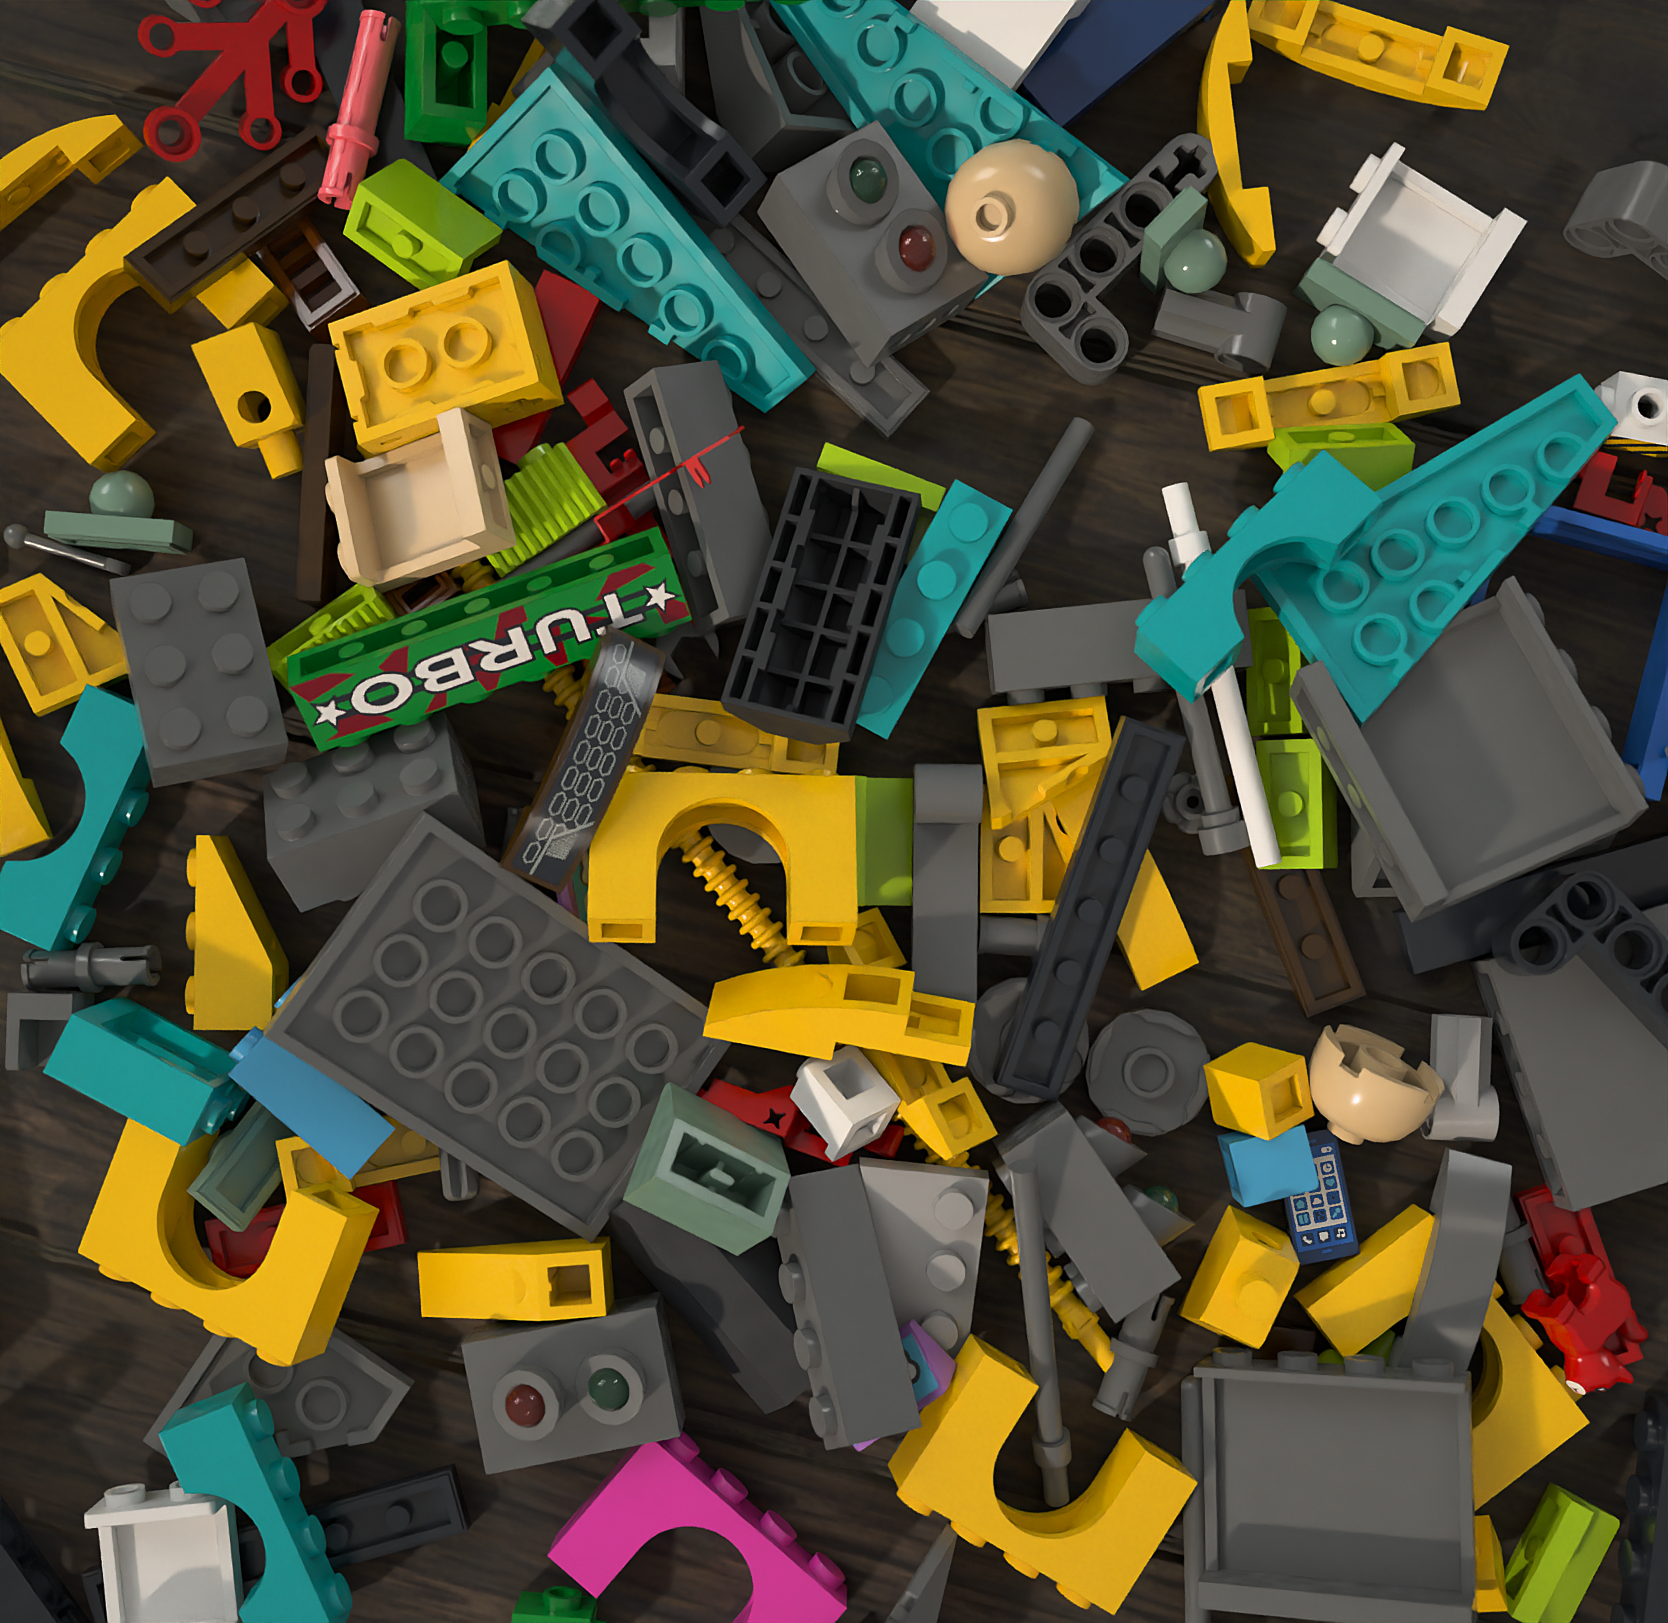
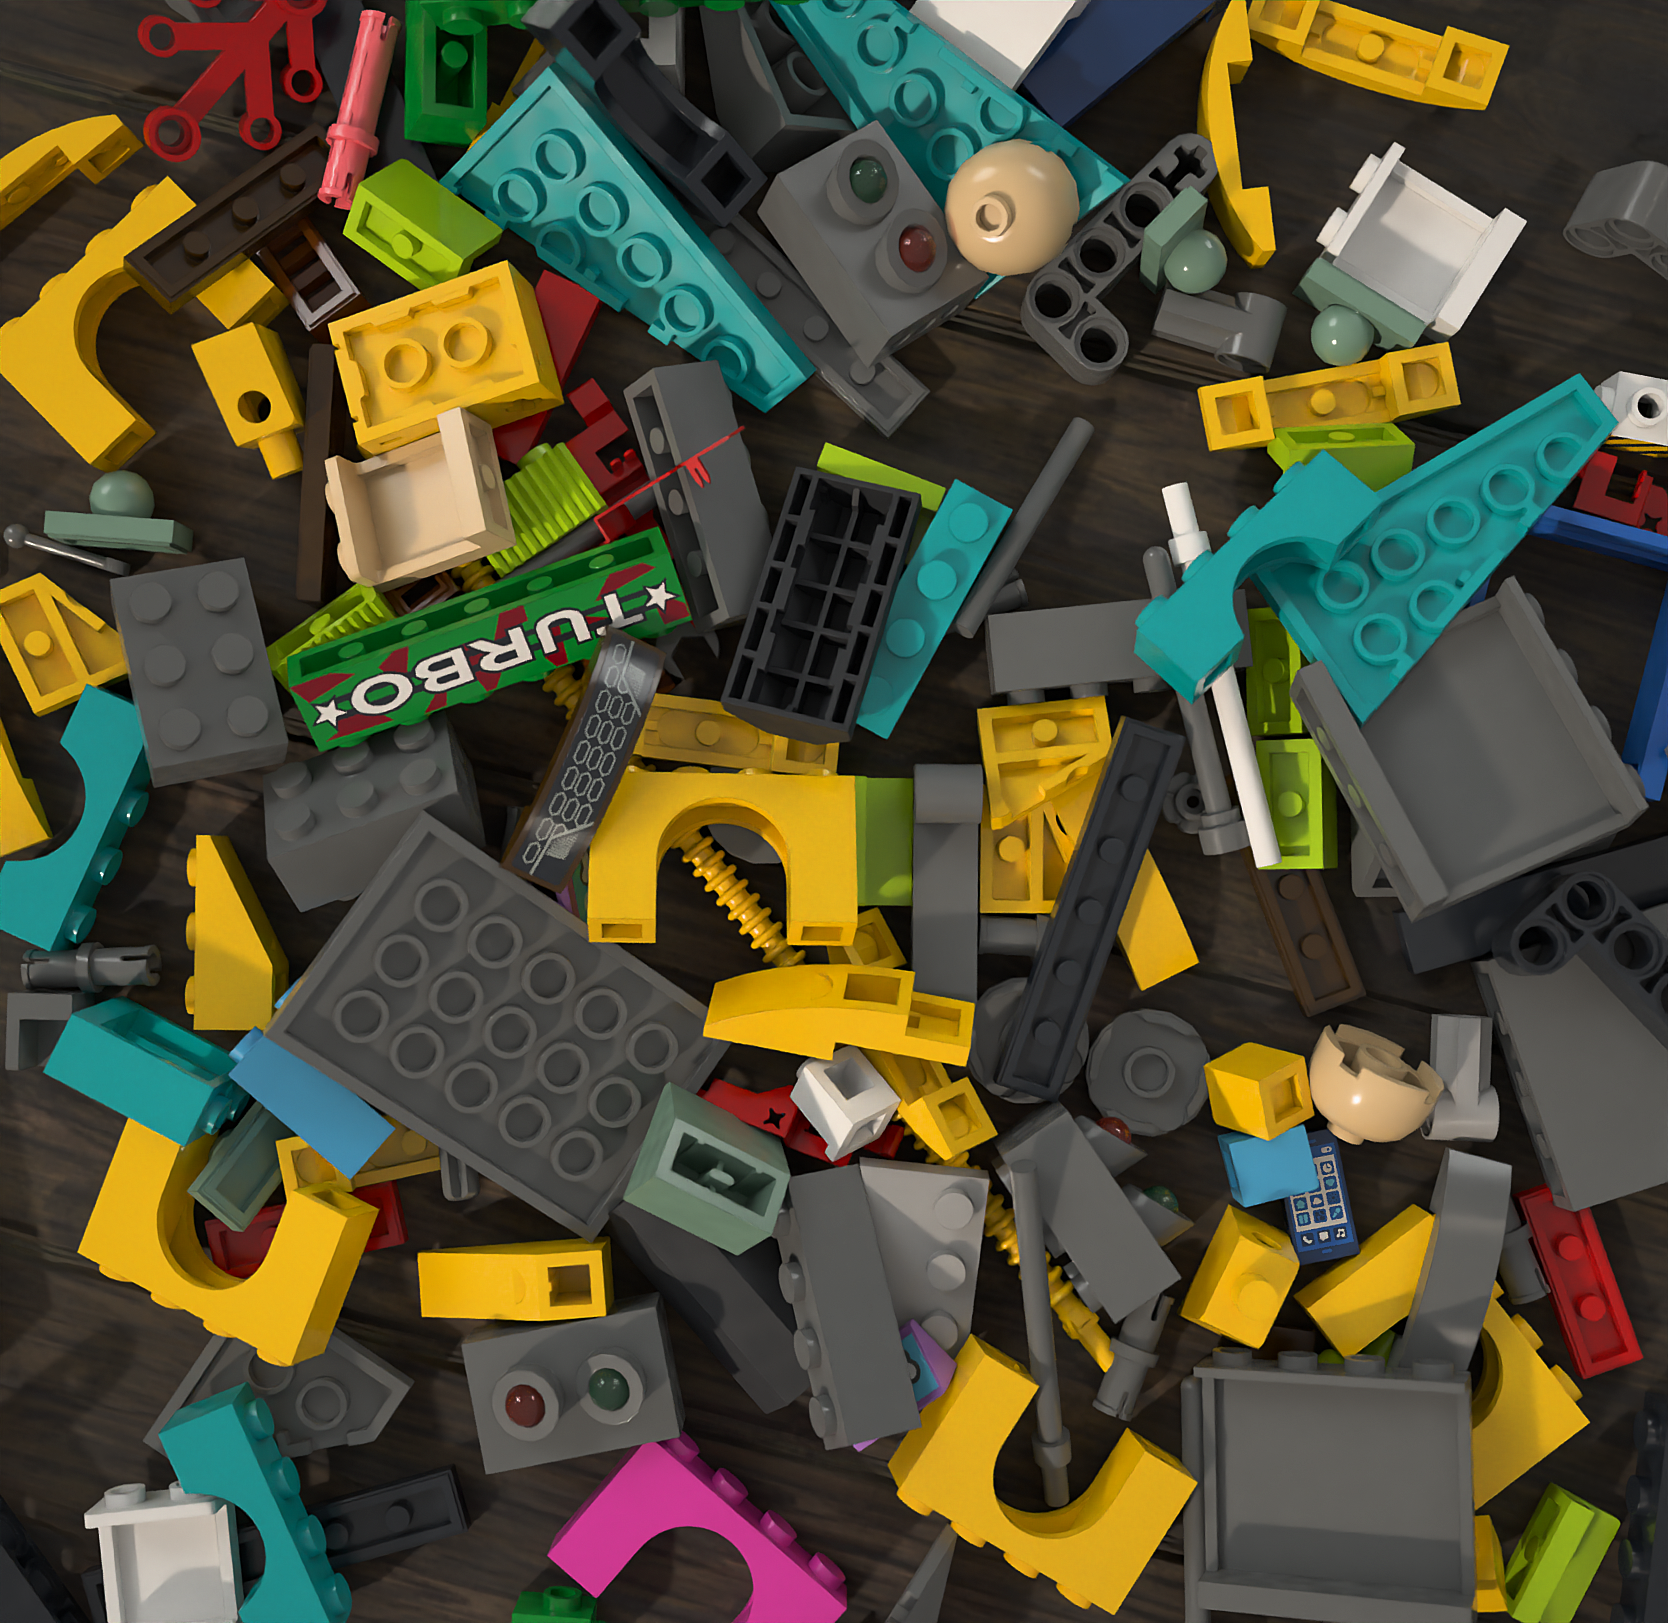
red animal [1521,1253,1648,1395] -> none

